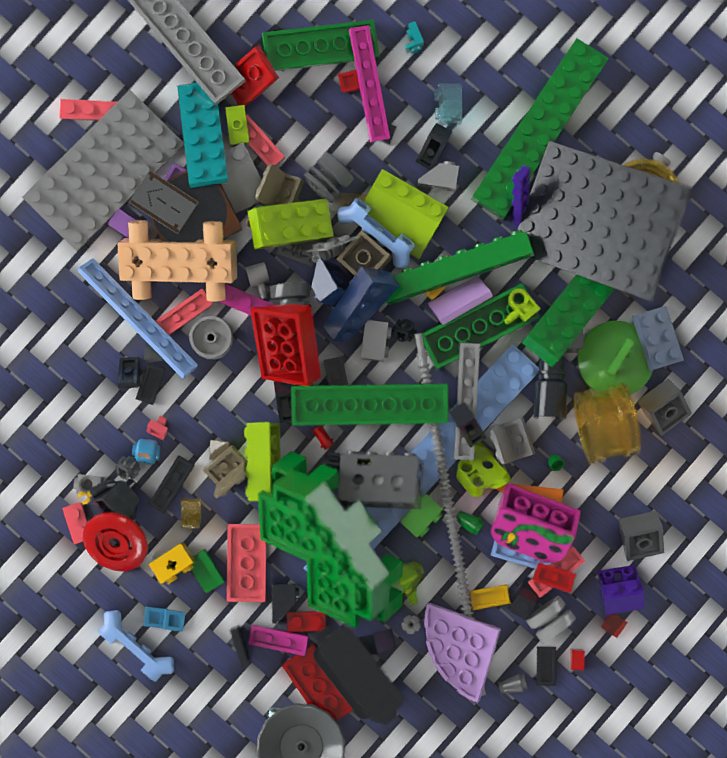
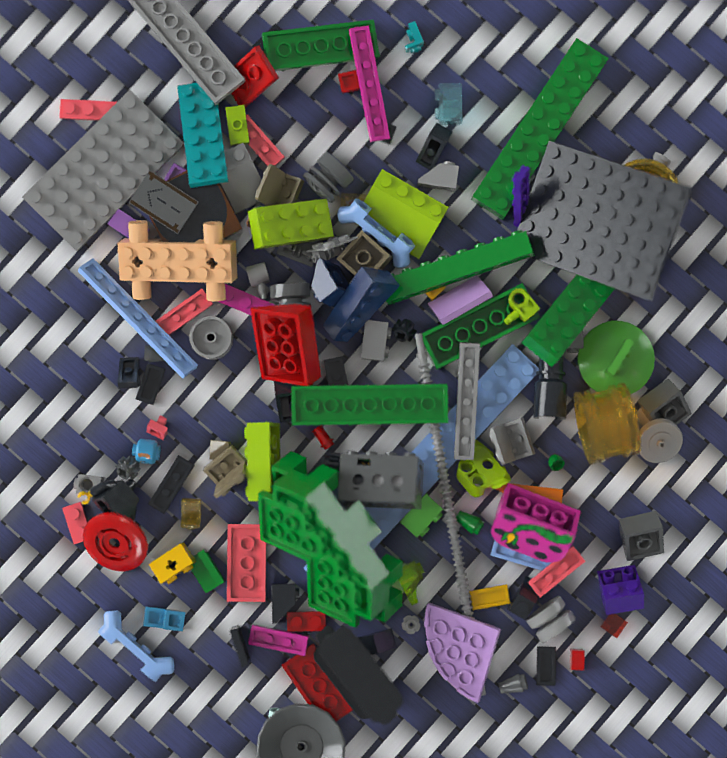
black slope [449,402,487,448] -> none
red plate [532,562,576,593] -> none
sand blue plate [632,306,684,371] -> none
none -> light grey wheel [636,419,683,463]

